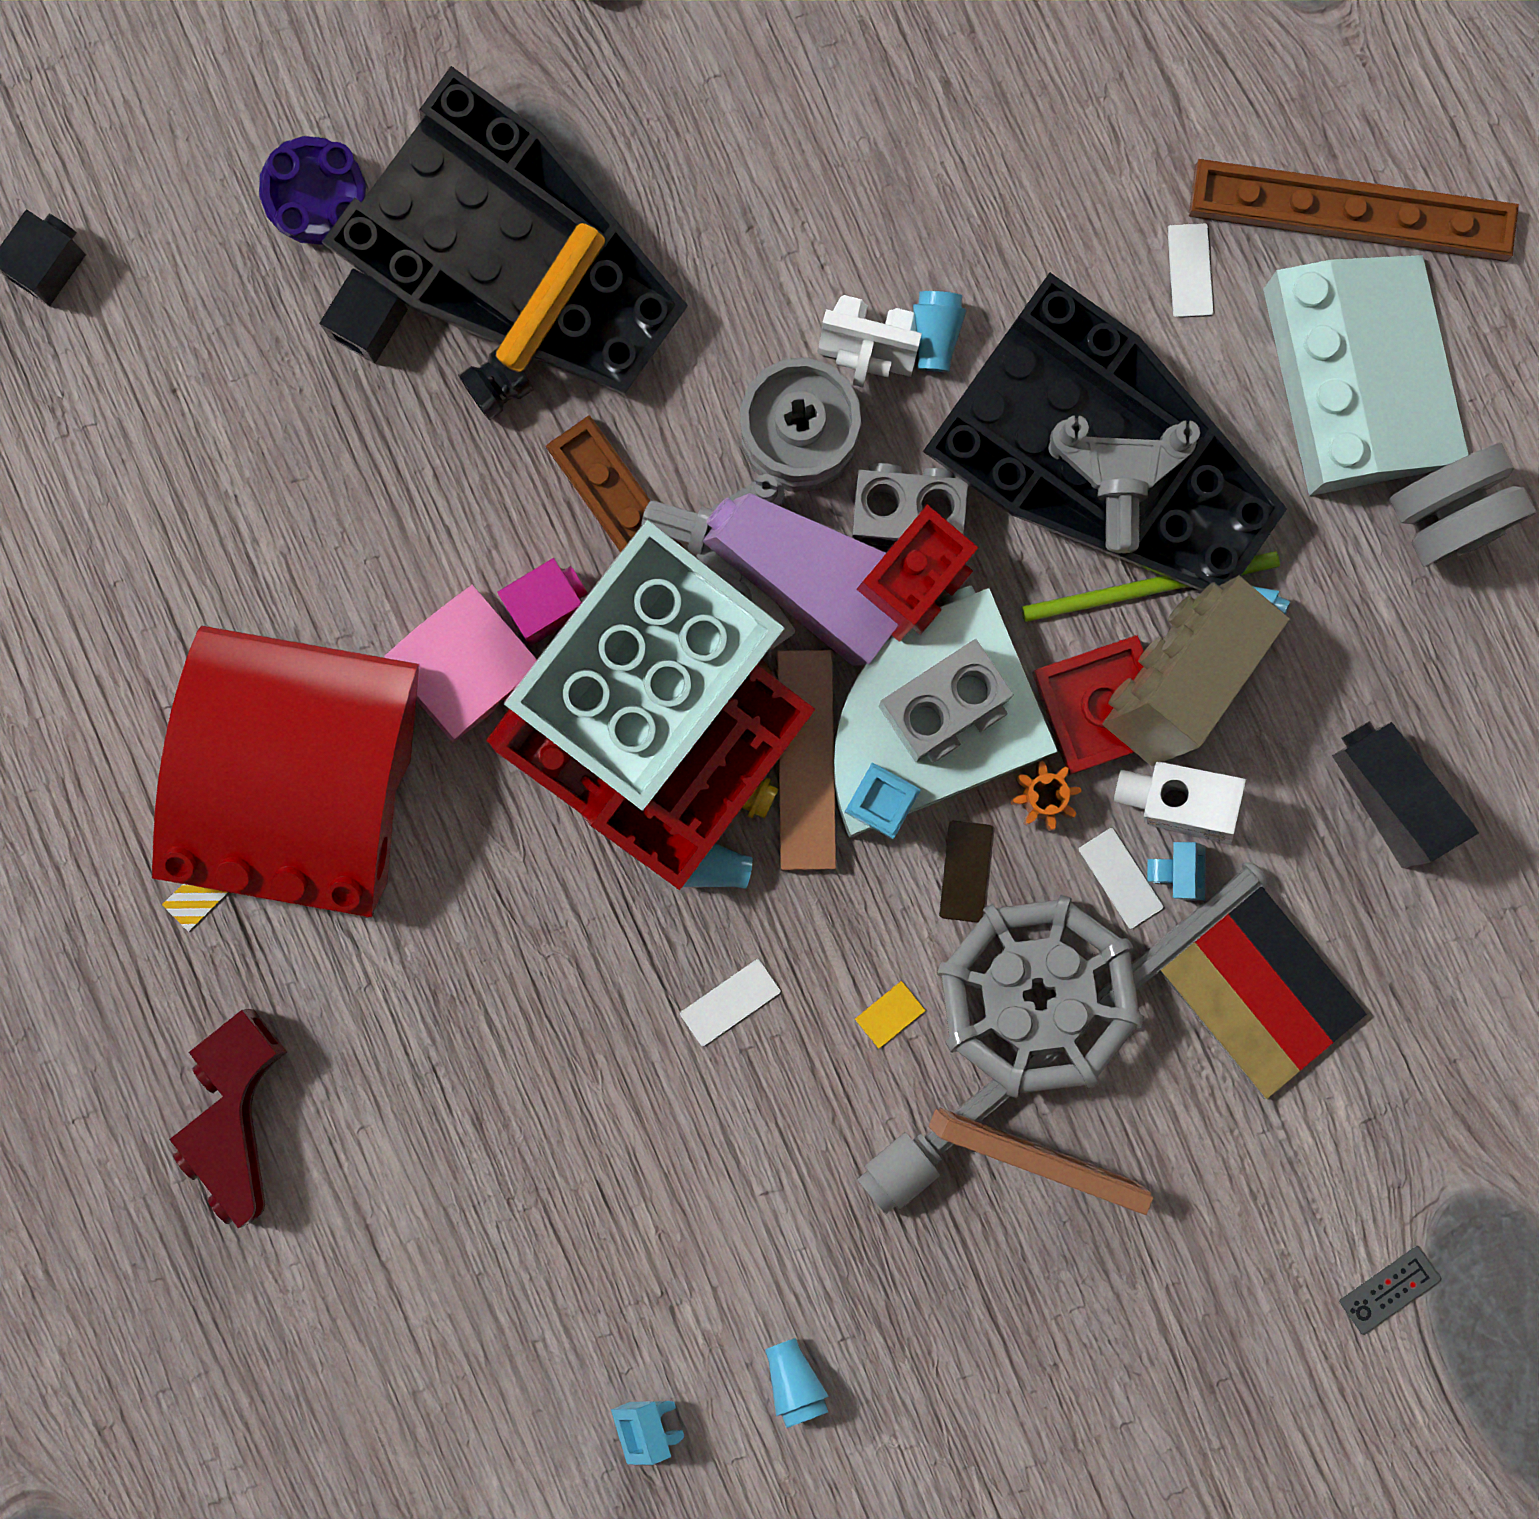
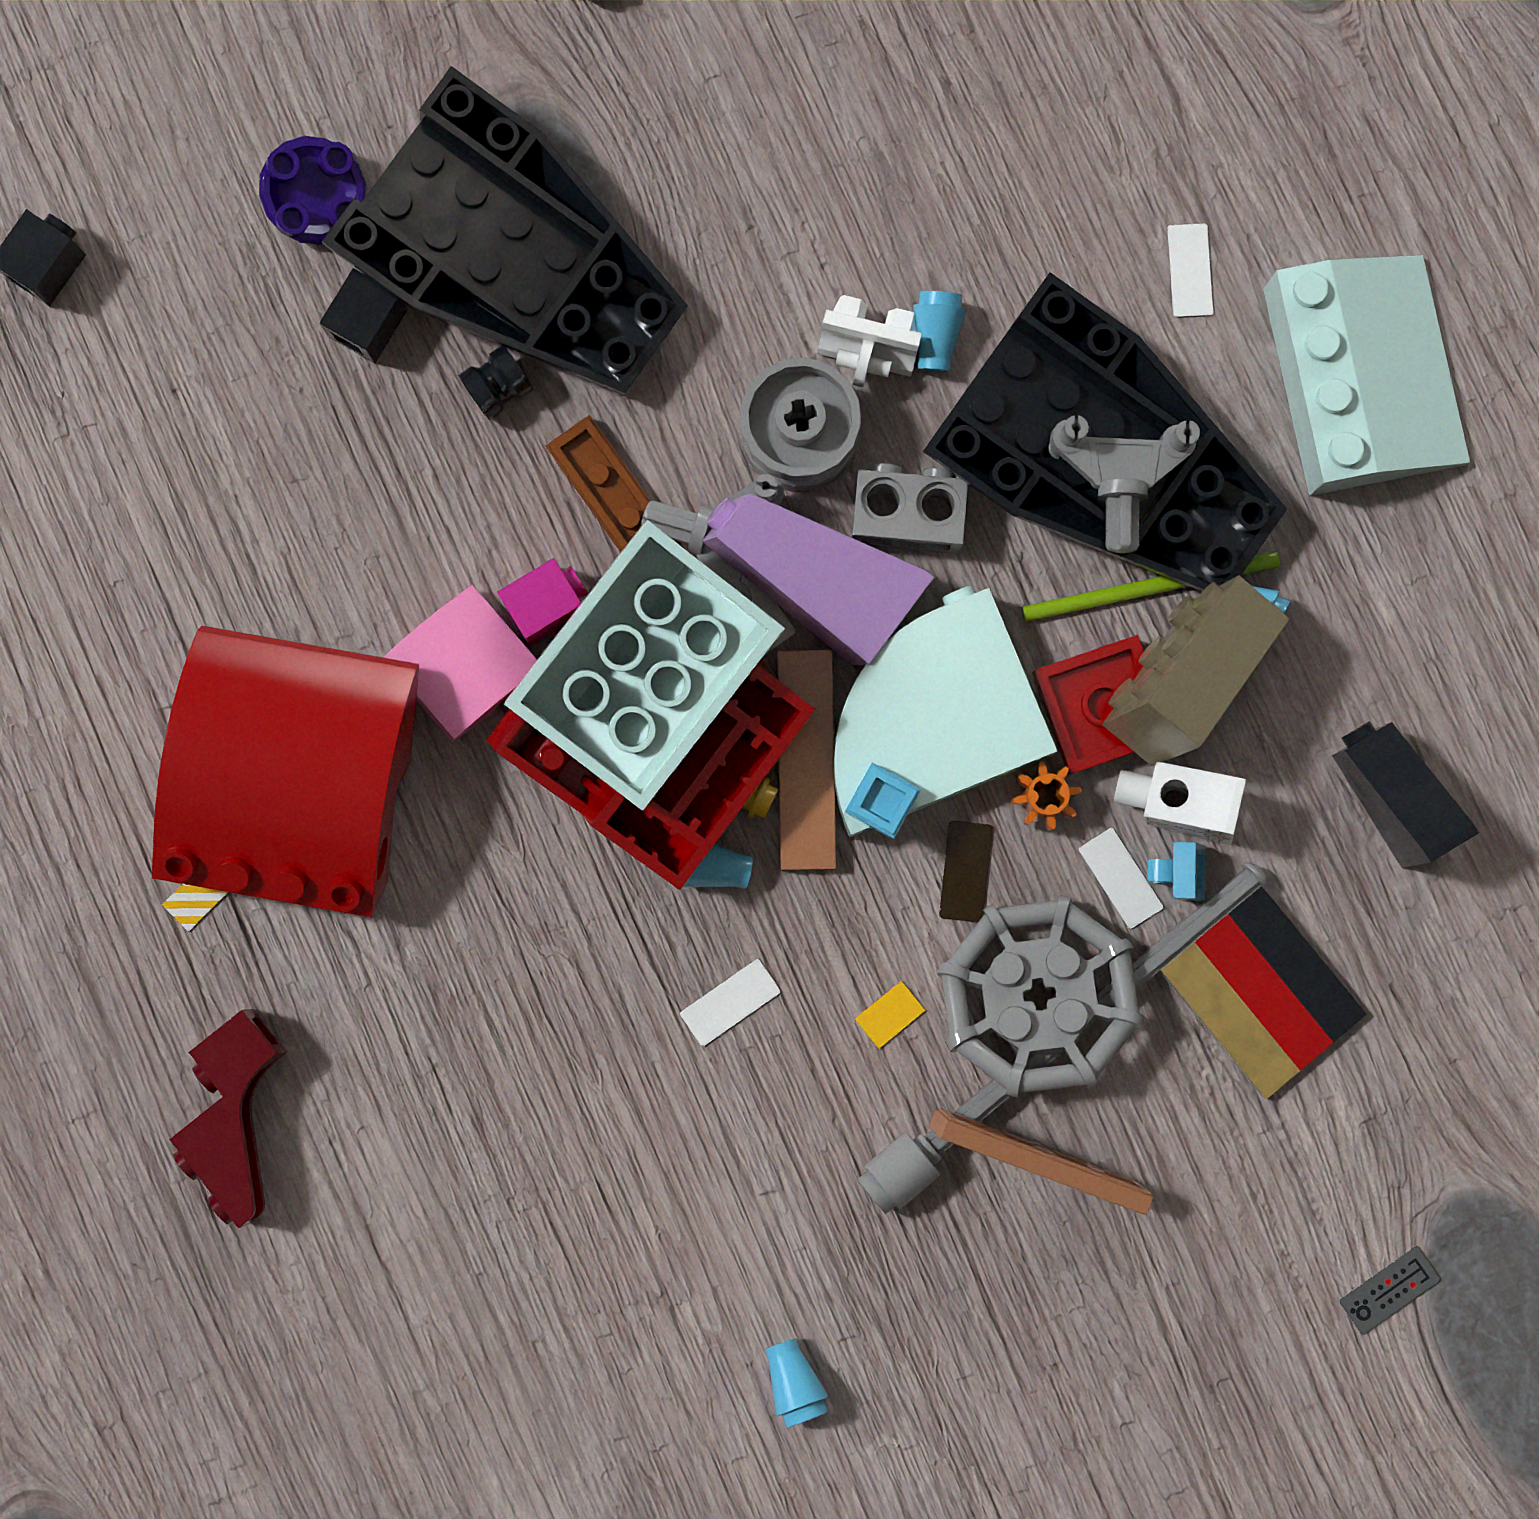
light orange axle [496,223,605,372] -> none
medium azure tile [611,1401,685,1465] -> none
red bracket [856,504,979,642] -> none
light grey brick [879,639,1014,763] -> none
dark orange tile [1189,159,1519,261] -> none
light grey wheel [1389,442,1537,567] -> none

